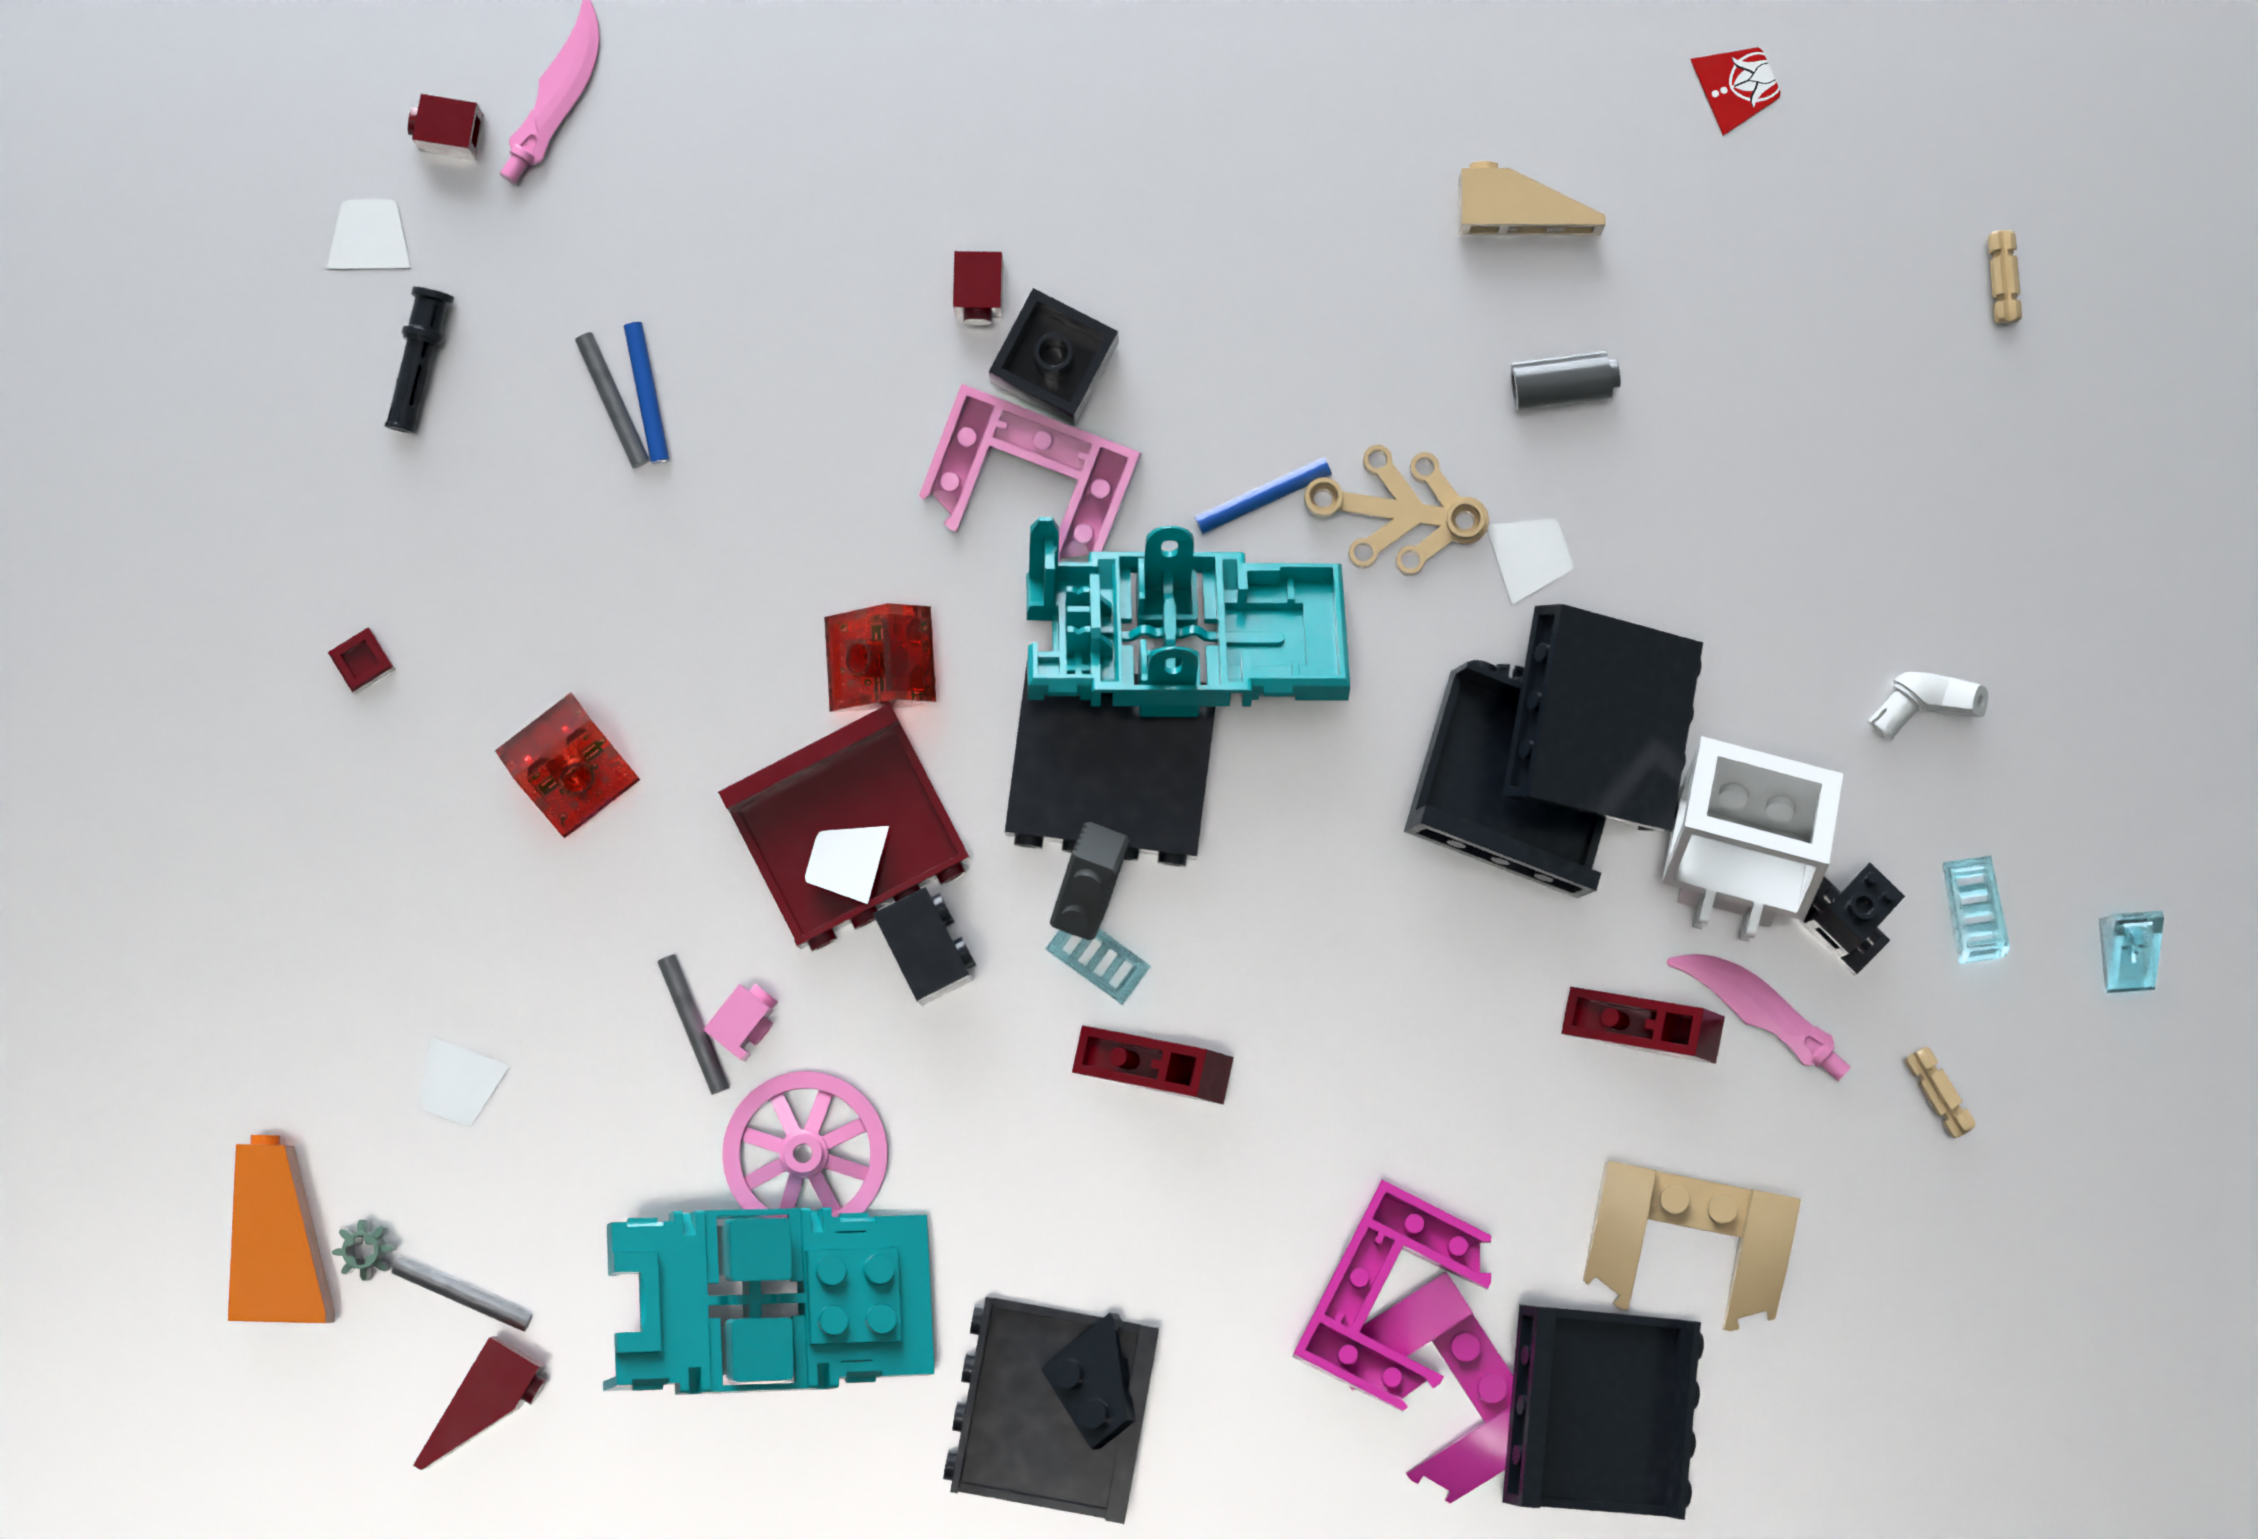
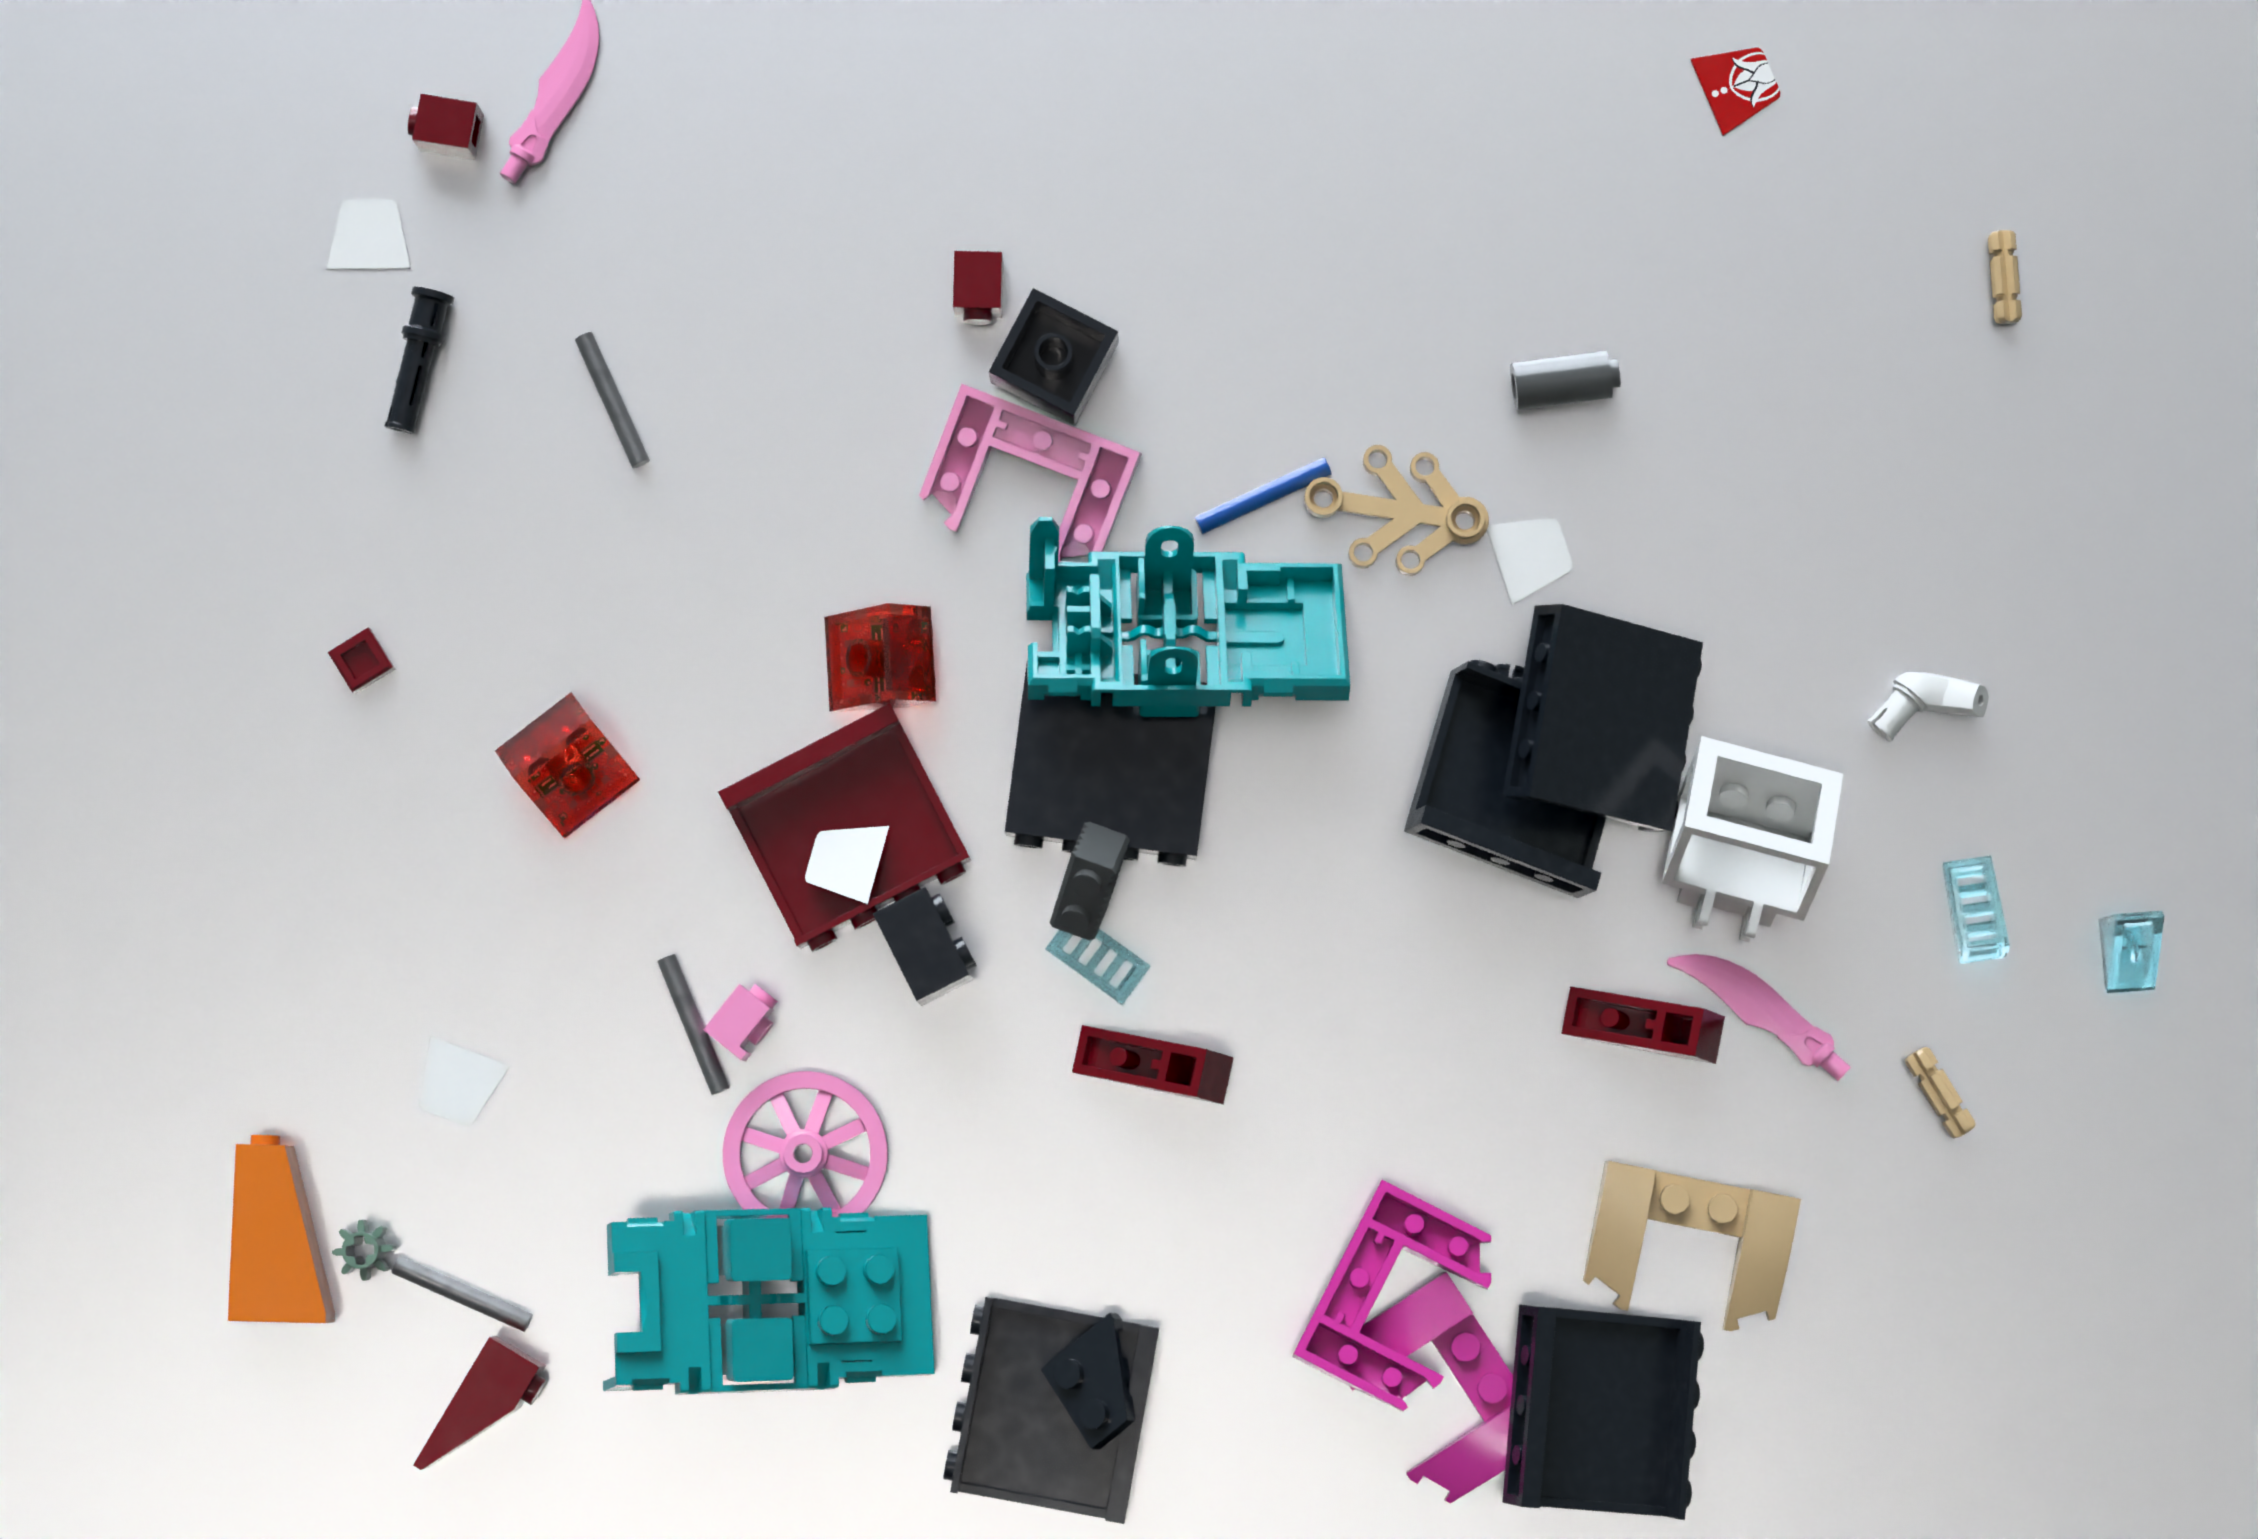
blue bar [623,322,670,464] -> none
tan slope [1459,161,1606,235] -> none
black tile [1796,862,1905,976] -> none

